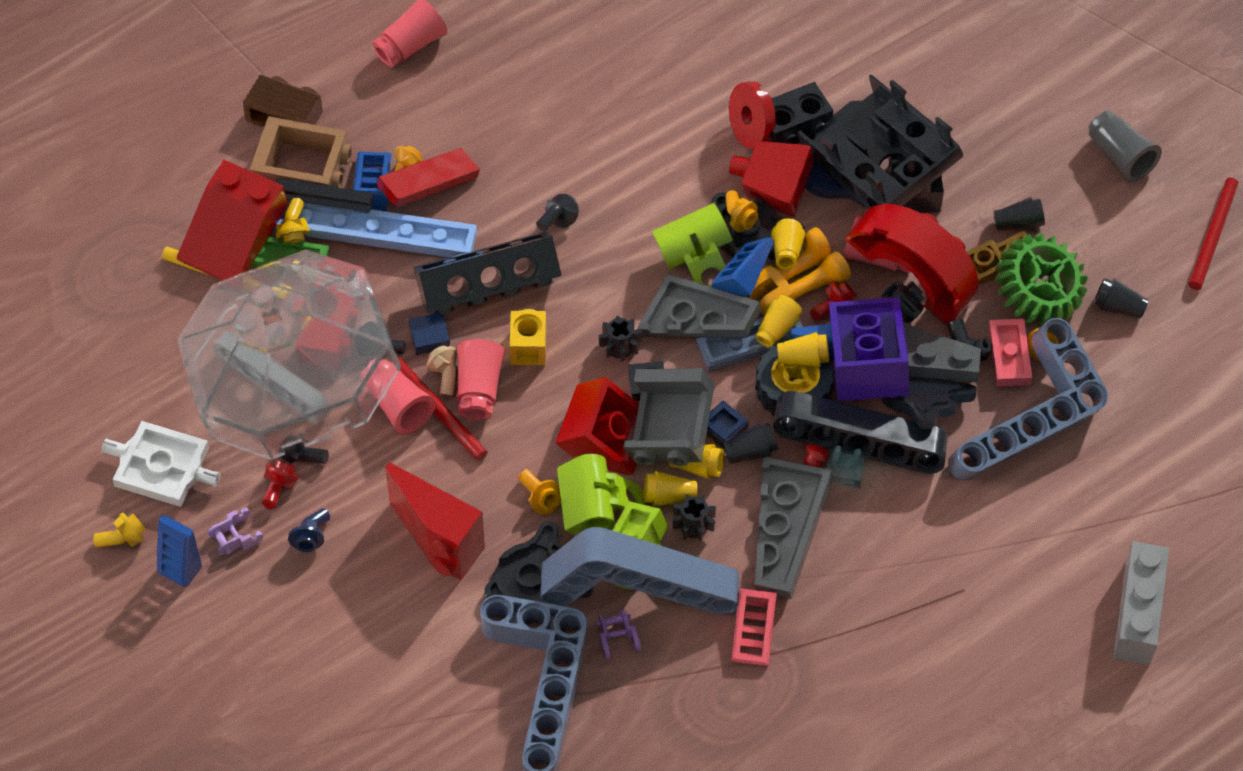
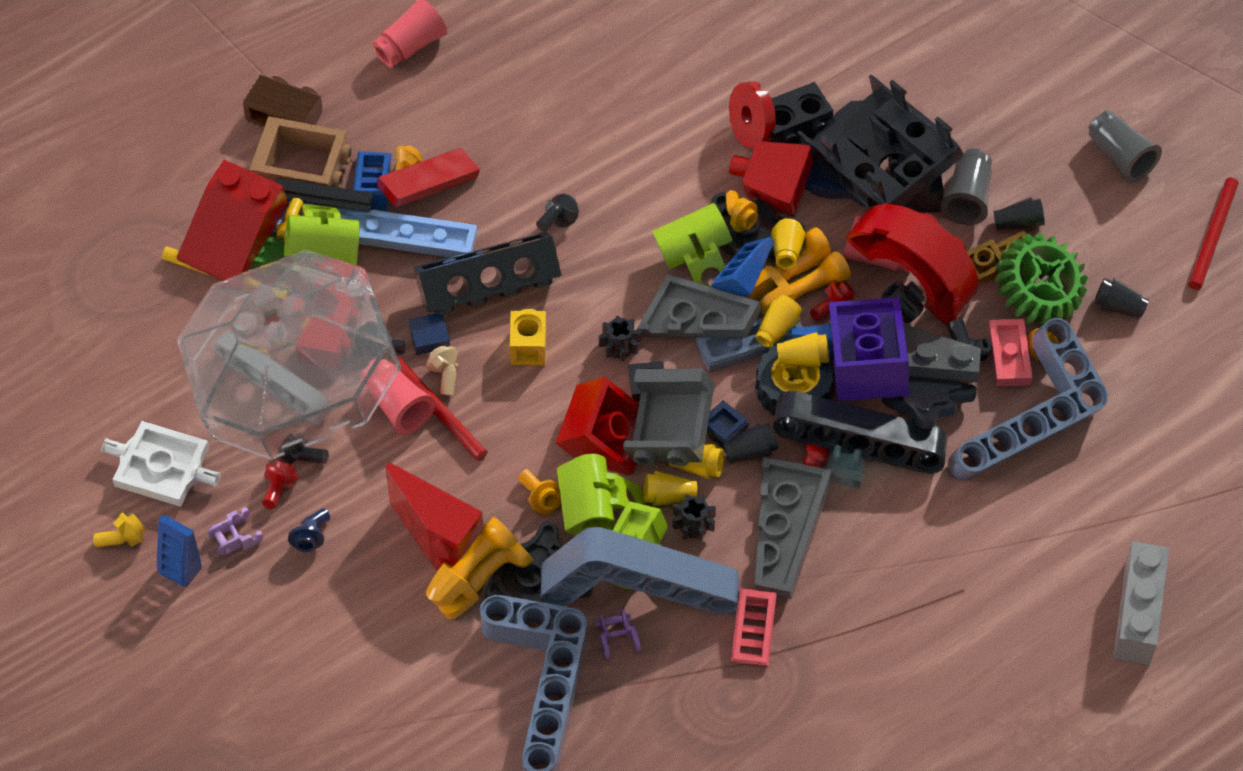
coral plant [456,339,506,421] -> none
none -> lime piece [284,204,359,265]
none -> light orange piece [426,516,534,620]
none -> dark grey plant [941,148,992,225]

